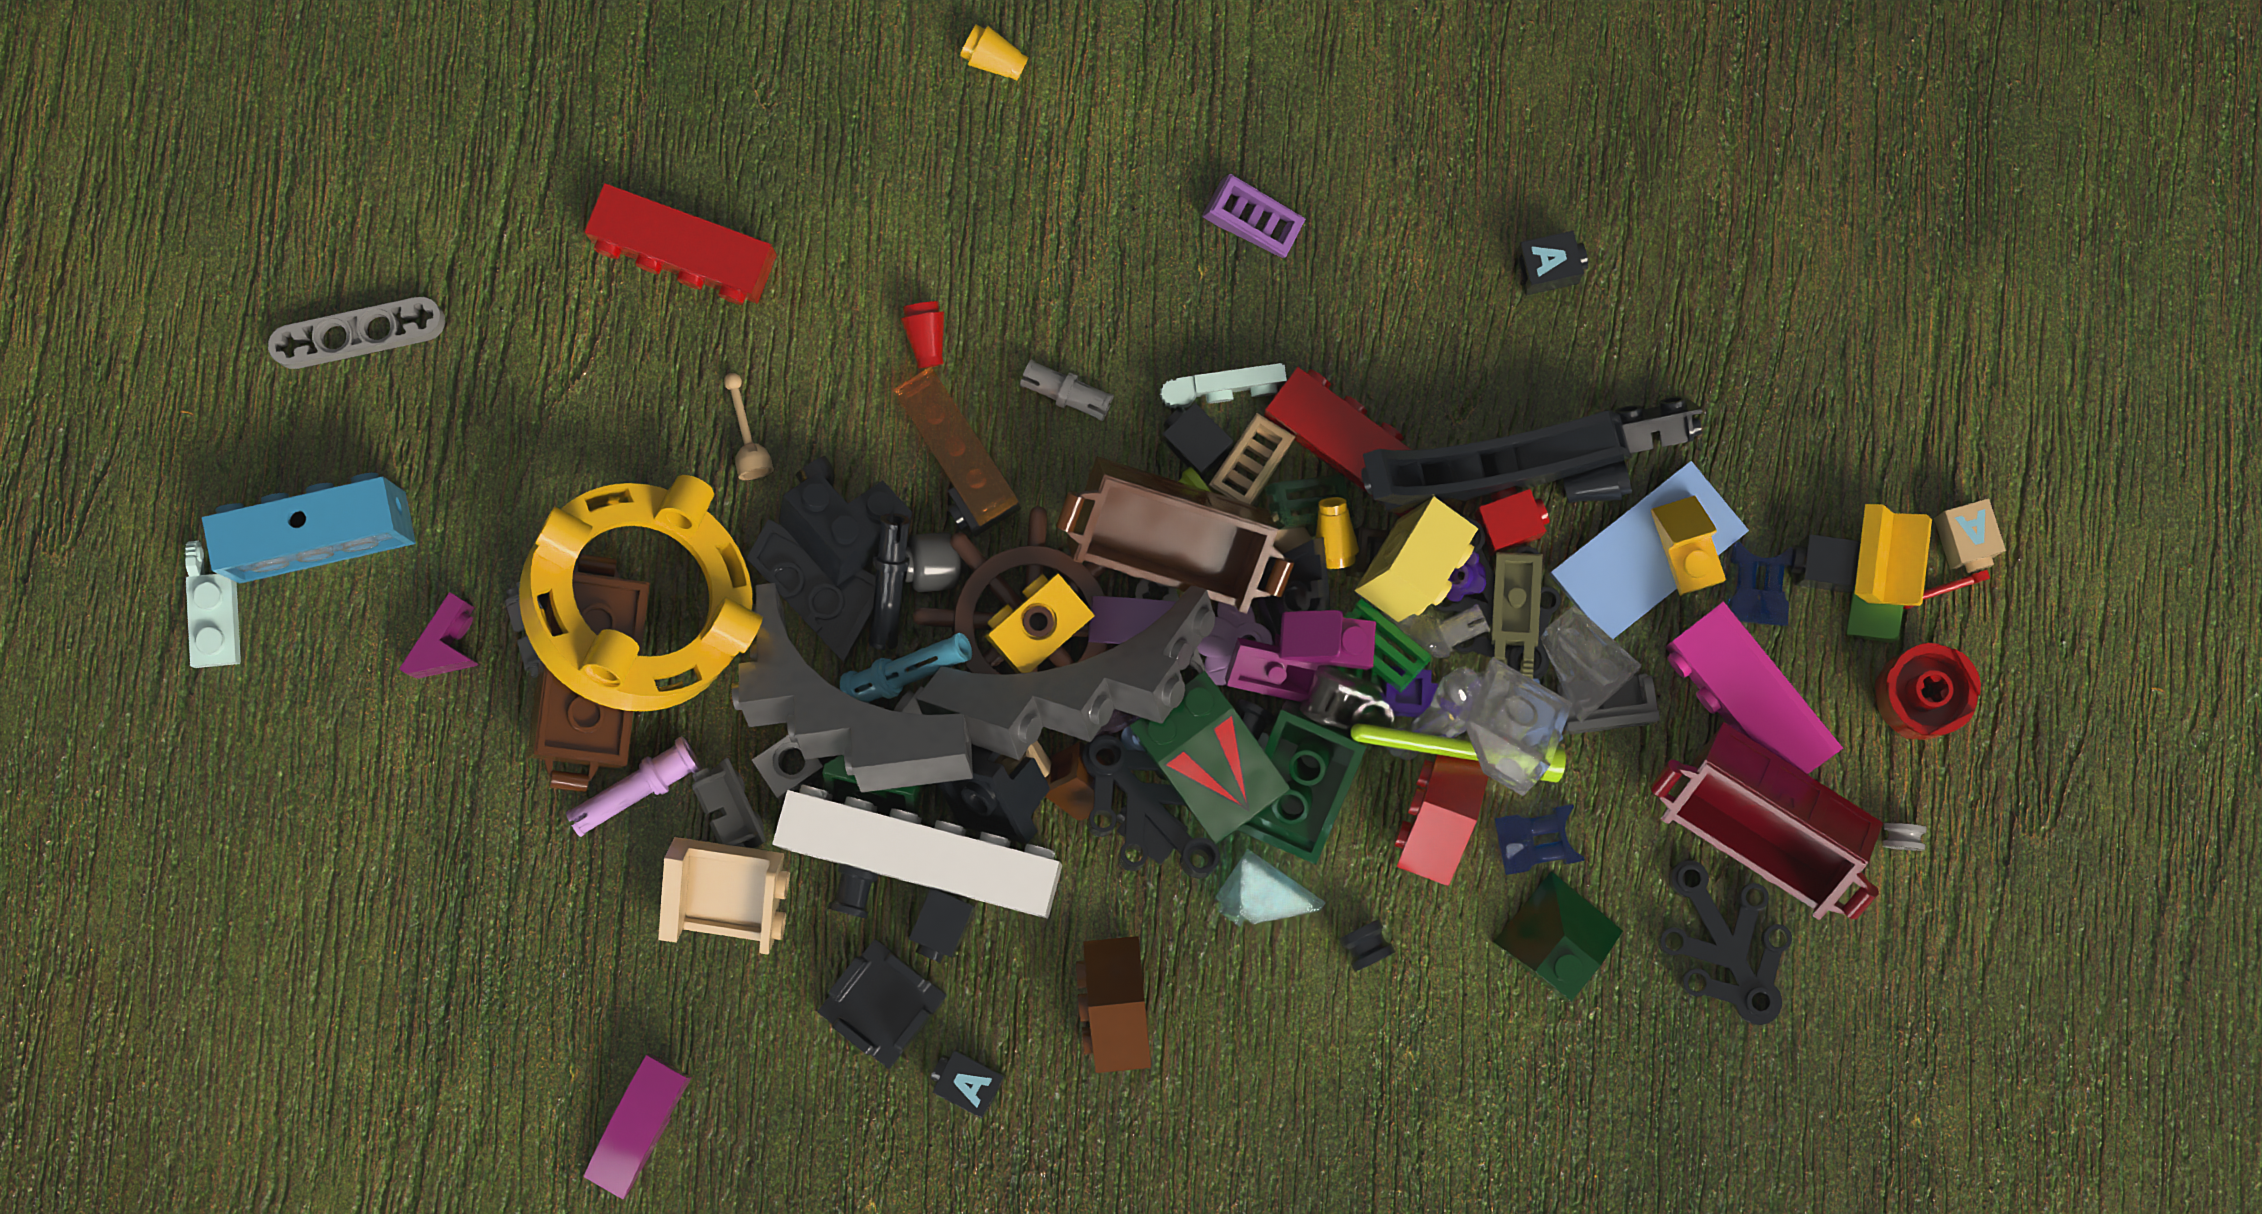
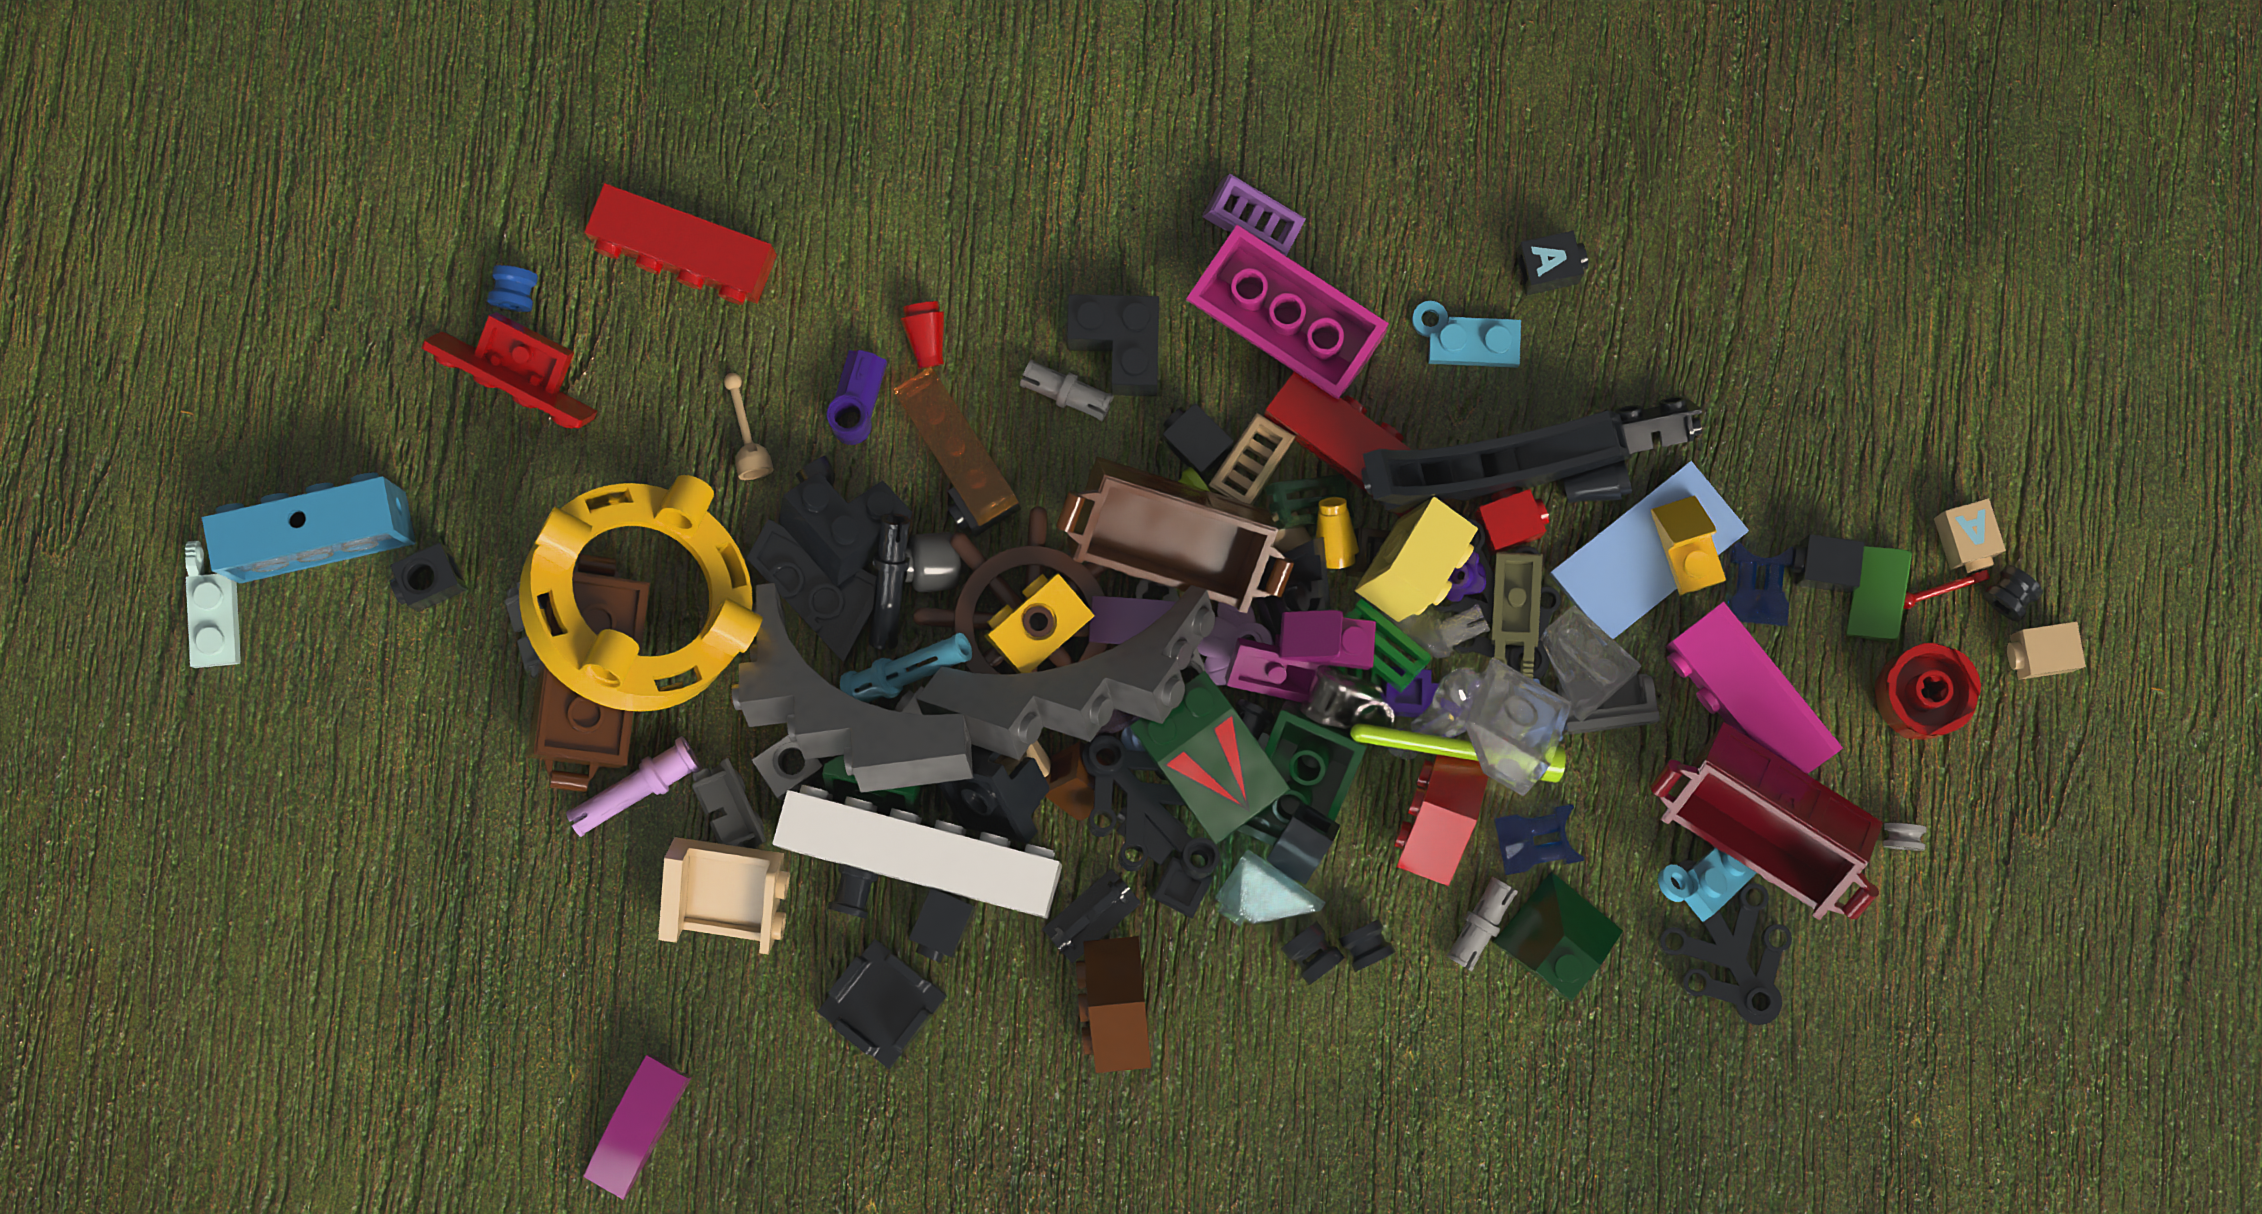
light grey beam [268,297,445,369] -> none
magenta slope [399,592,479,679] -> none
black brick [930,1050,1006,1119] -> none
yellow cone [960,24,1029,81] -> none
light aqua hinge [1160,363,1287,409] -> none
yellow panel [1854,504,1932,606] -> none
none -> black brick [390,543,468,612]
none -> red bracket [421,312,597,429]
none -> blue wheel [487,265,538,312]
none -> dark purple piece [827,350,887,445]
none -> black hinge [1043,868,1141,964]
none -> black brick [1067,294,1159,396]
none -> black tile [1152,857,1213,919]
none -> dark pink slope [1186,225,1389,399]
none -> black brick [1266,801,1341,885]
none -> black wheel [1281,921,1345,985]
none -> medium azure hinge [1412,301,1521,368]
none -> light grey pin [1446,876,1518,971]
none -> medium azure hinge [1658,847,1756,922]
none -> black wheel [1983,565,2043,622]
none -> tan brick [2007,622,2086,680]

